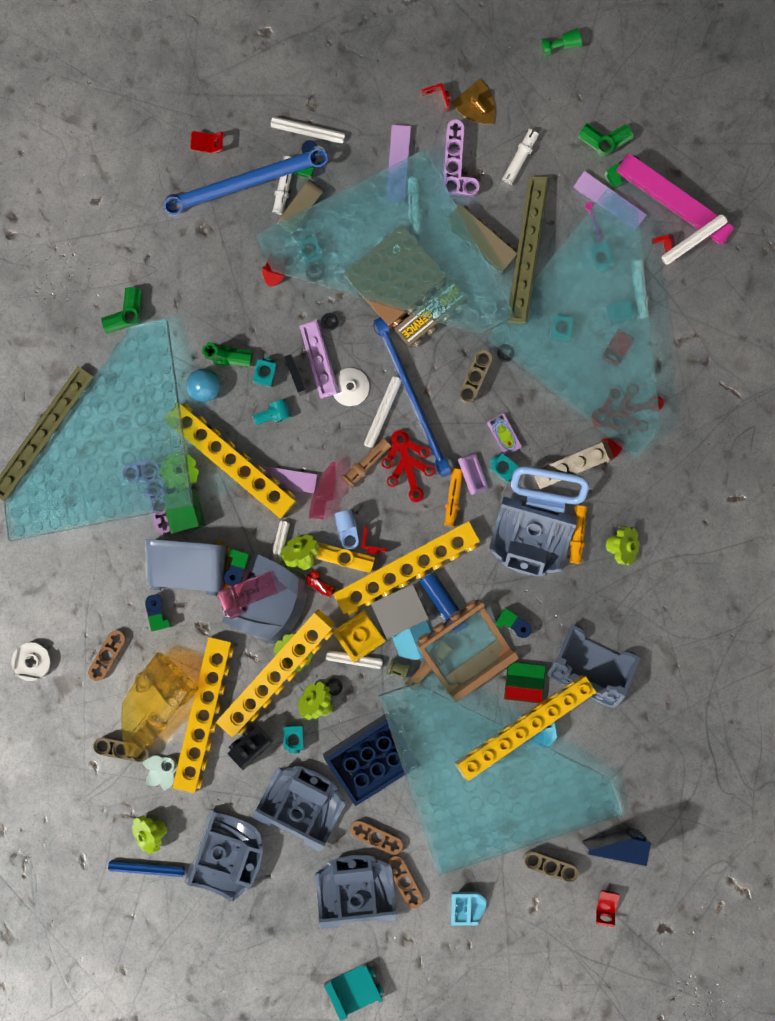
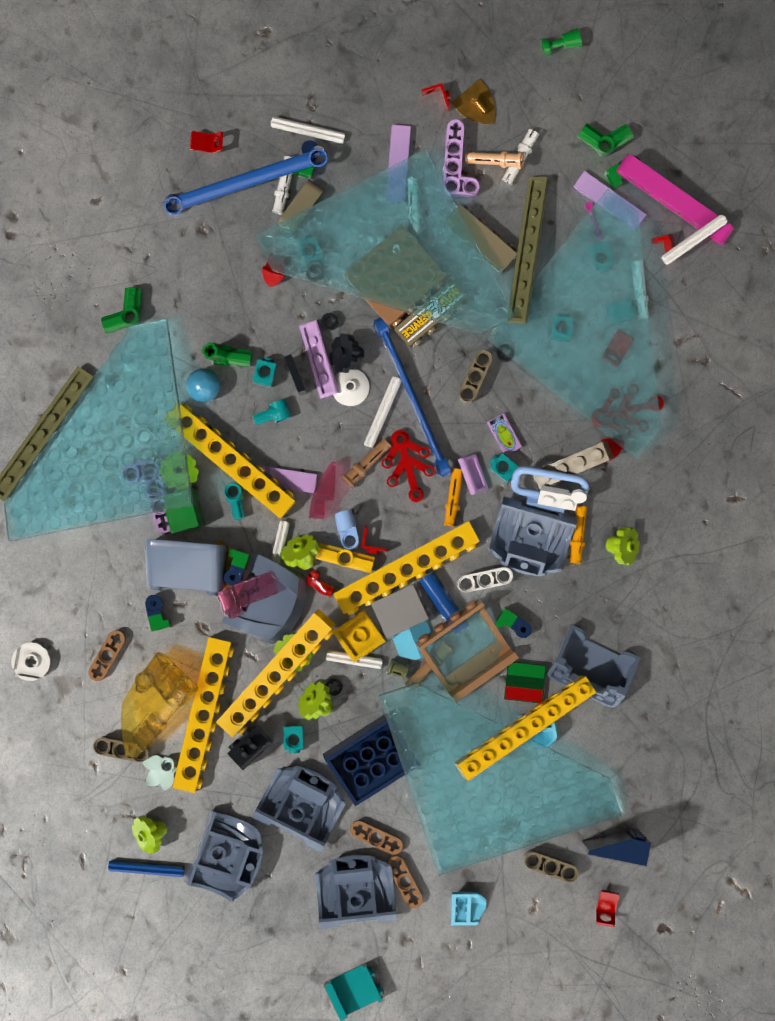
none -> teal axle [224,483,244,520]
none -> black plant [330,333,364,373]
none -> white beam [457,567,513,592]
none -> light nougat pin [465,151,524,169]
none -> white hinge [537,485,587,511]

